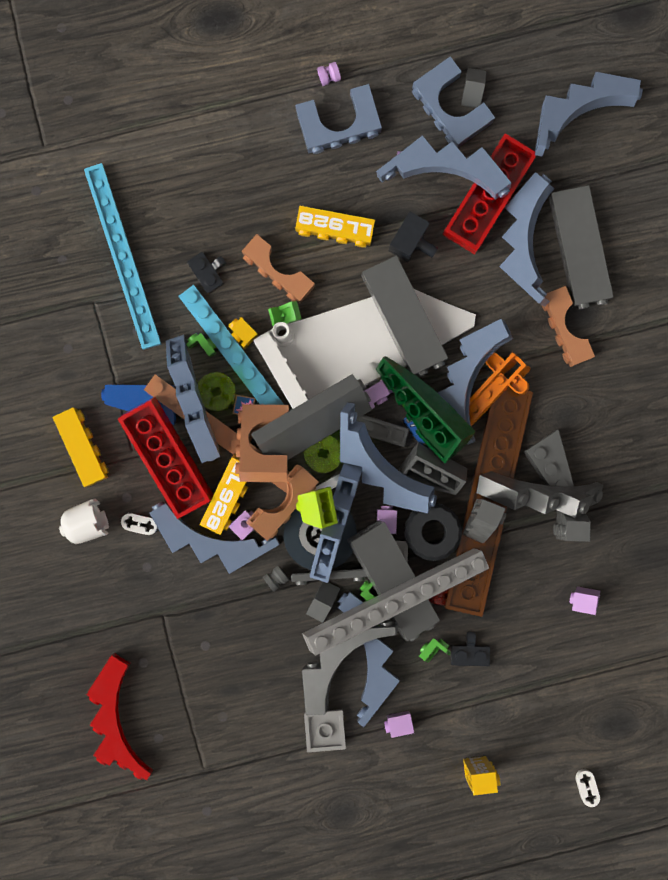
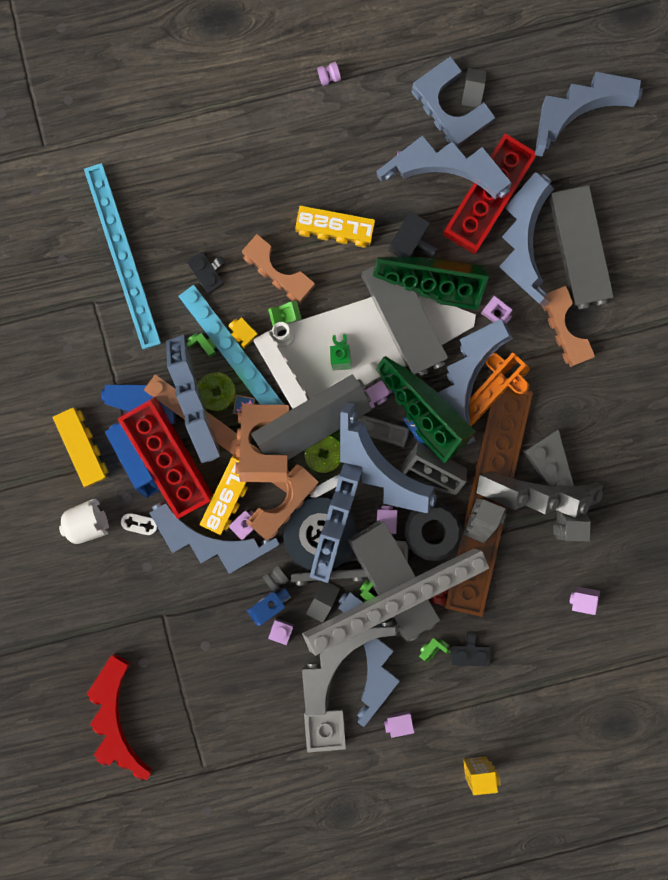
sand blue arch [295,84,382,154] -> none
lime torso [296,487,338,529] -> none
white beam [576,769,600,807] -> none
none -> blue slope [105,423,160,498]
none -> blue torso [246,588,291,626]
none -> lavender brick [268,618,294,645]
none -> green brick [330,334,352,371]
none -> dark green wedge [372,257,489,310]
none -> lavender brick [481,296,512,324]

